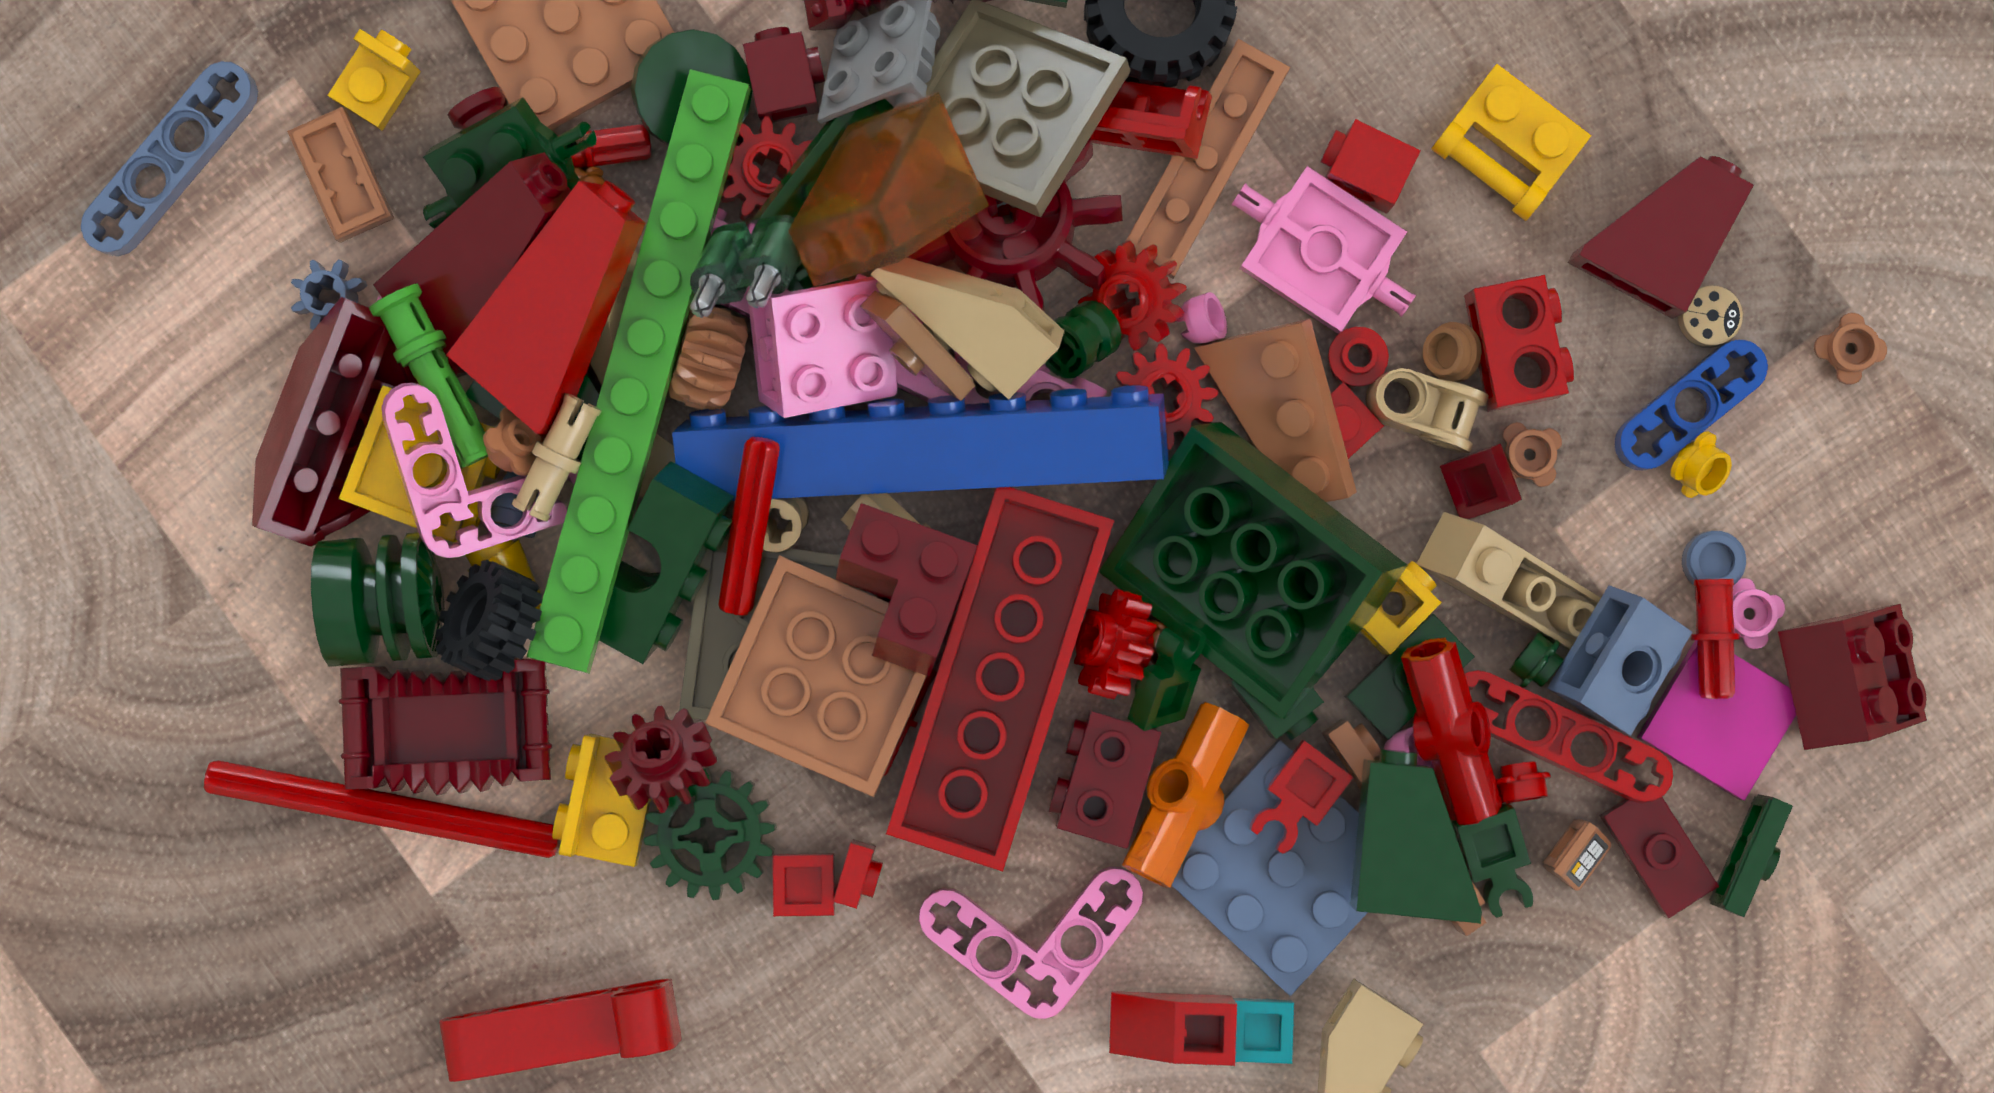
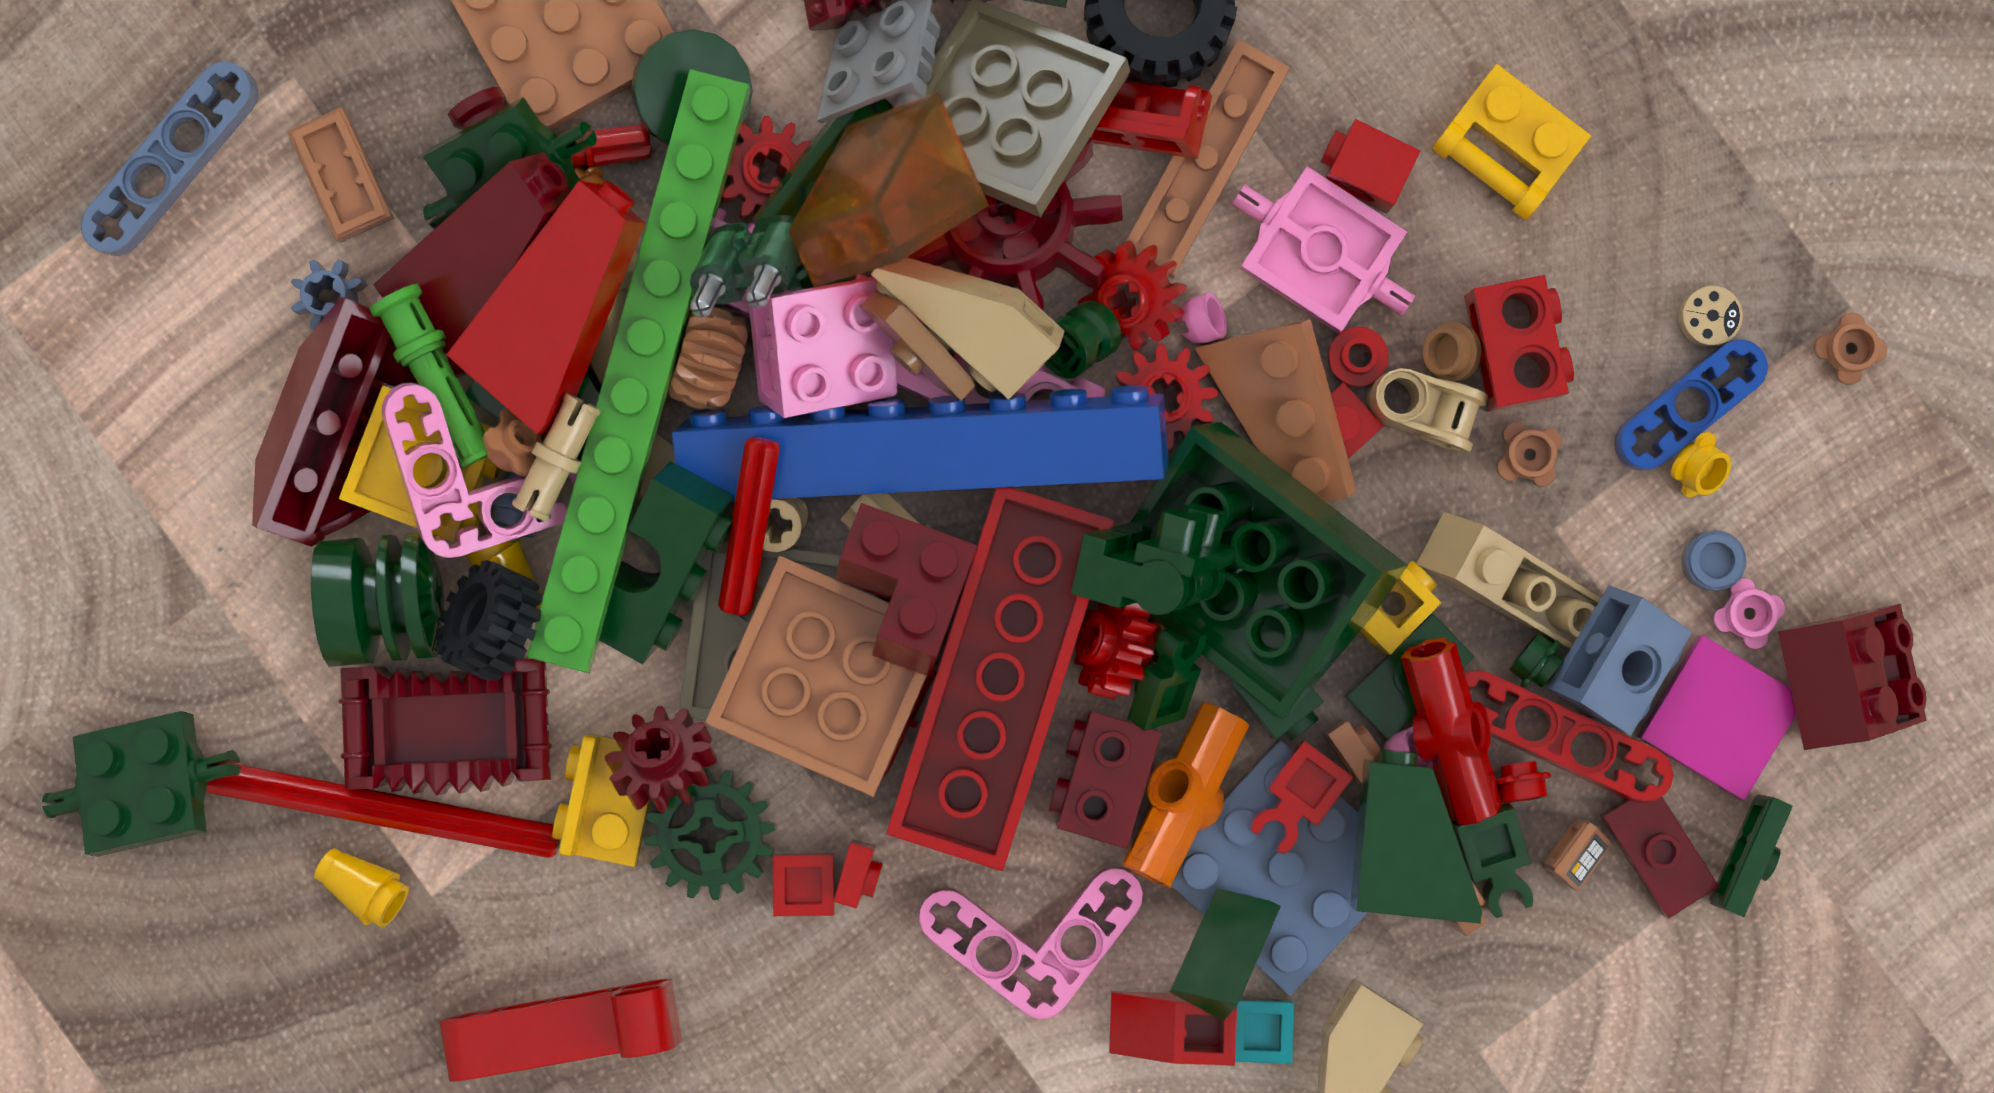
yellow bracket [327,29,421,131] -> none
dark red brick [743,27,825,123] -> none
dark red plate [1440,443,1522,519] -> none
dark red slope [1568,156,1754,319] -> none
red axle [1691,579,1740,699] -> none
none -> dark green plate [42,711,241,857]
none -> yellow cone [314,848,409,928]
none -> dark green hips [1071,503,1236,615]
none -> dark green slope [1169,889,1281,1021]

